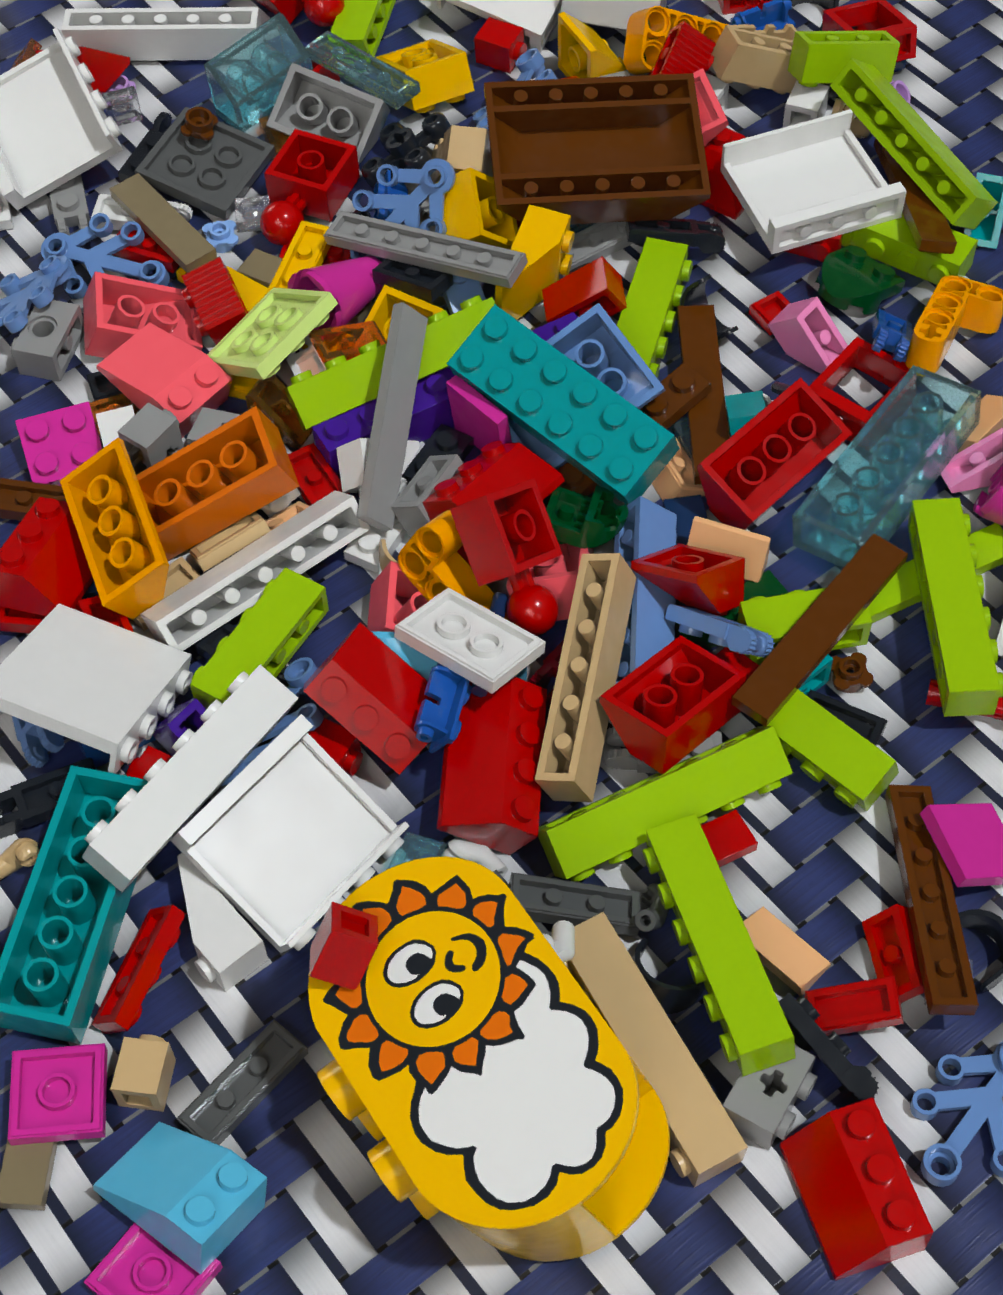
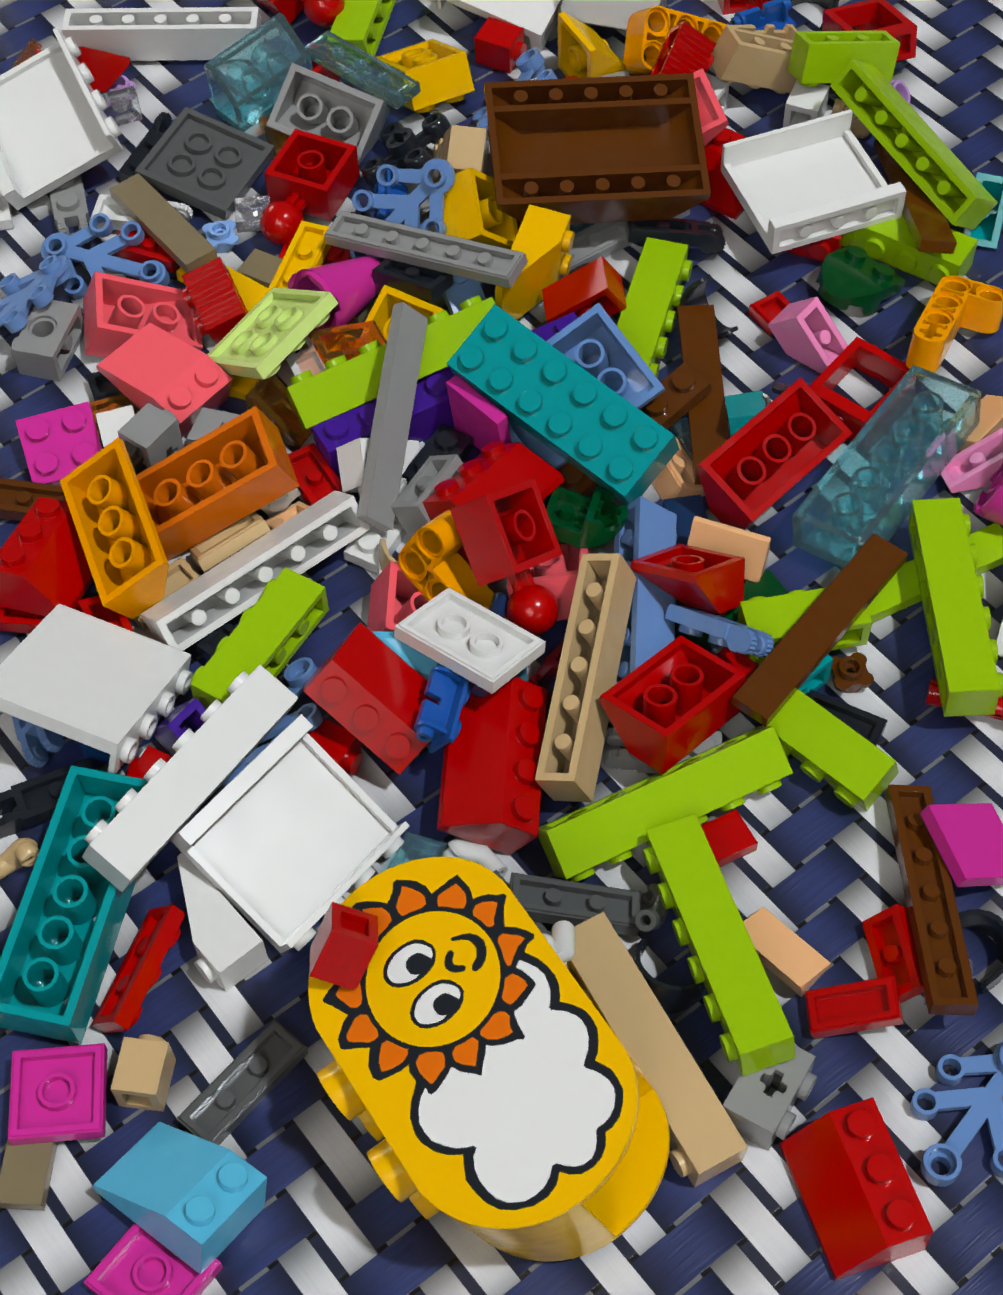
reddish brown plate [181,107,218,140] -> none
black hinge [779,993,879,1101] -> none
blue hinge [871,309,913,363] -> none

